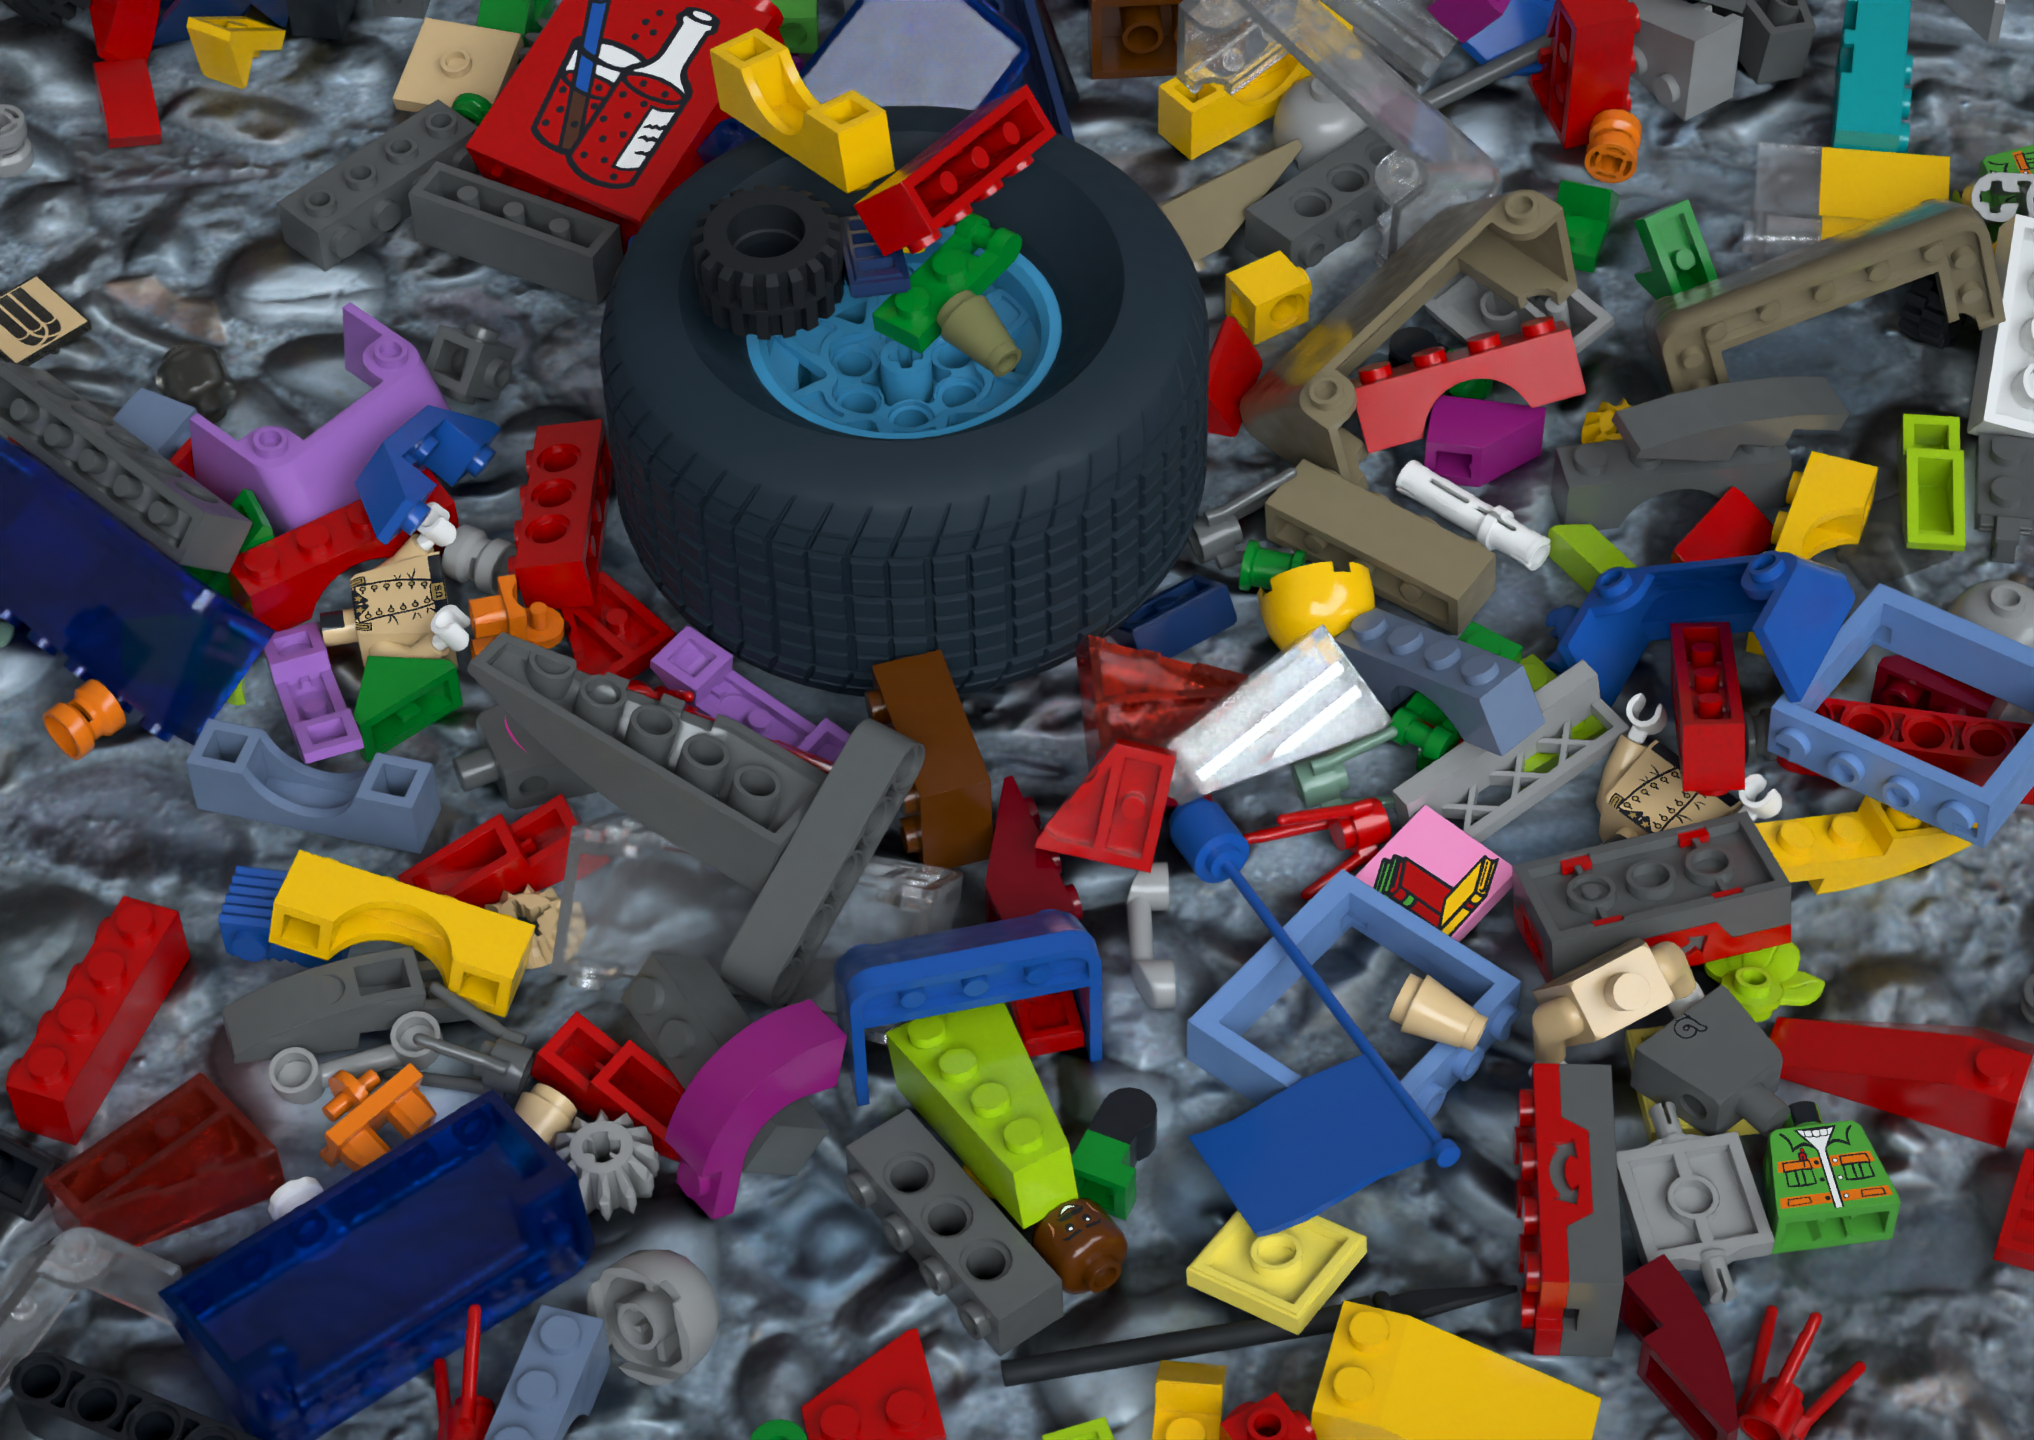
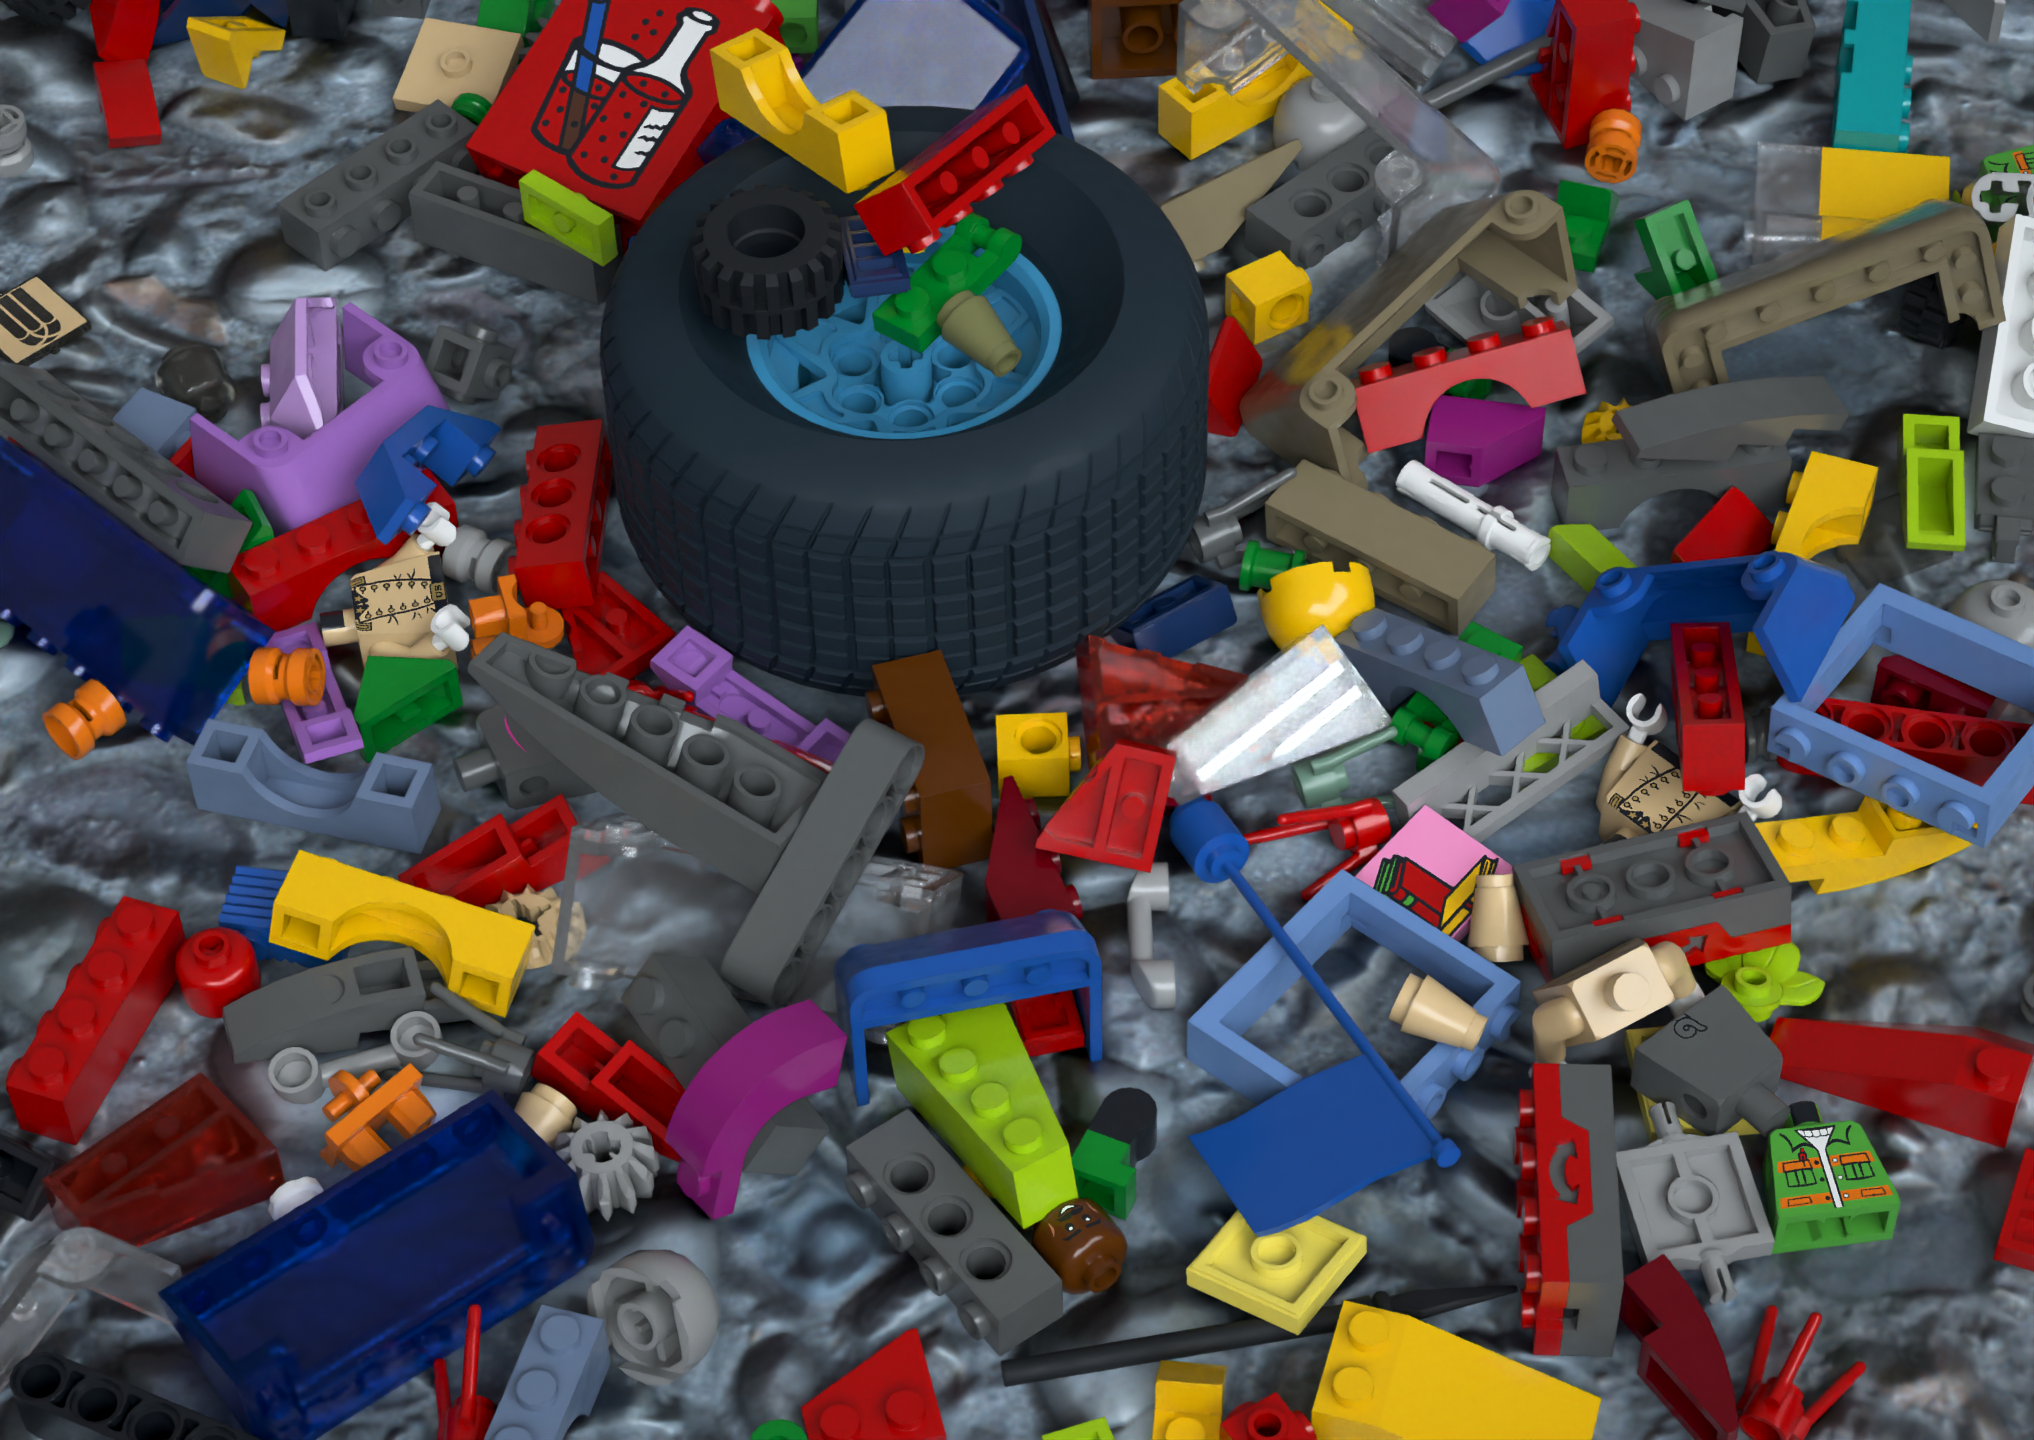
none -> red head [175,927,261,1019]
none -> orange wheel [248,647,326,706]
none -> lavender wedge [260,297,344,440]
none -> lime plate [519,169,618,267]
none -> yellow brick [996,712,1081,799]
none -> tan cone [1467,874,1529,962]

